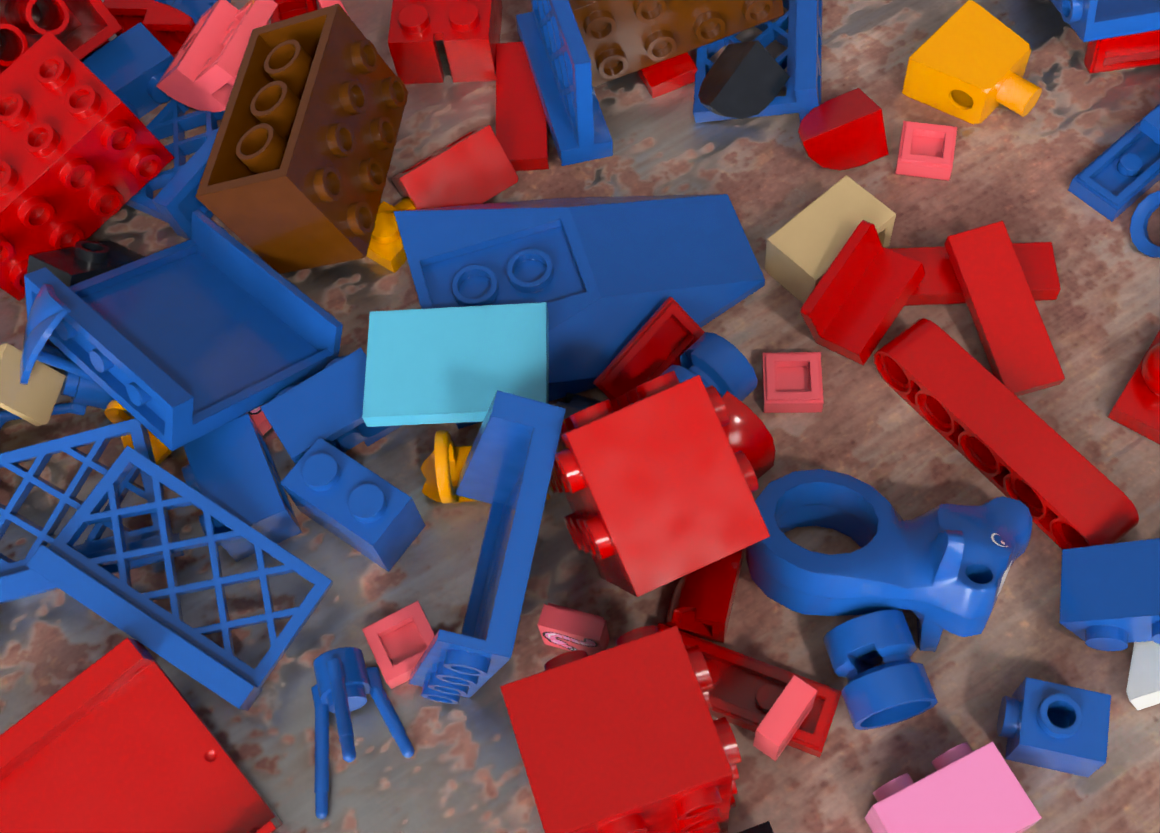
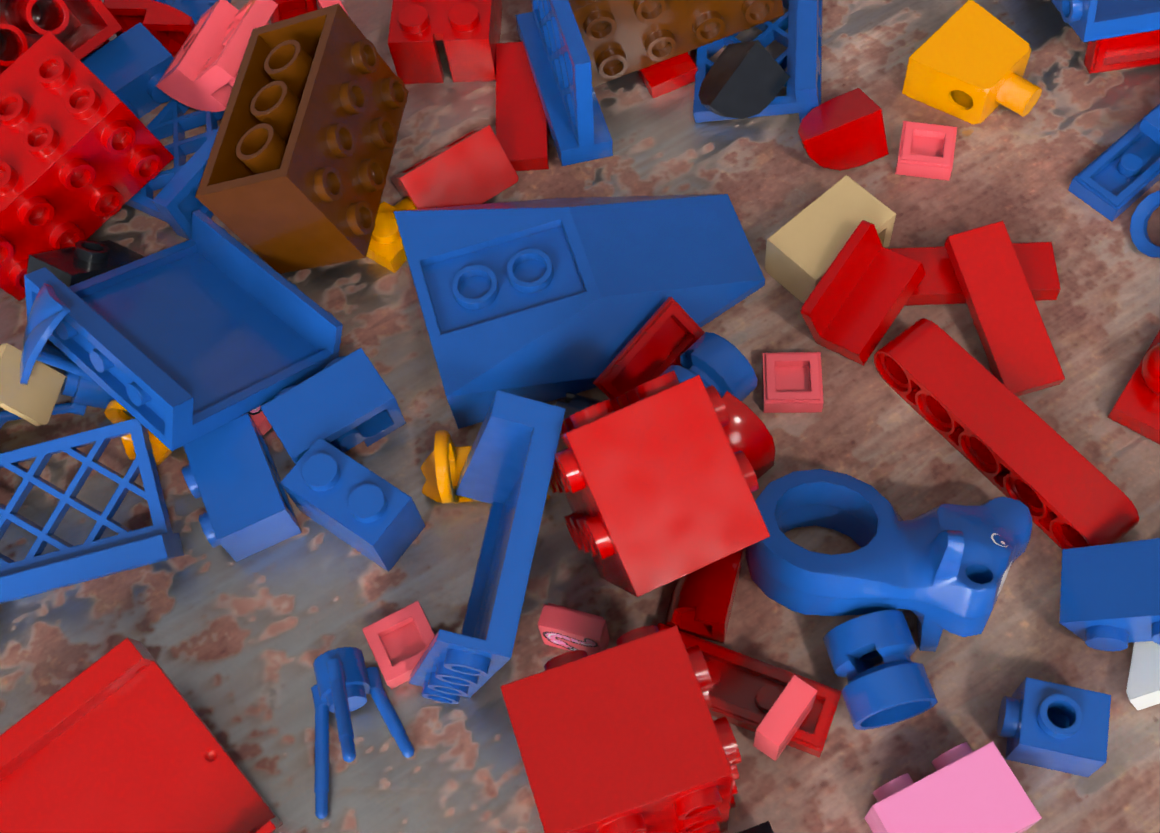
blue fence [25,445,333,711] -> none
medium azure tile [362,302,549,427] -> none

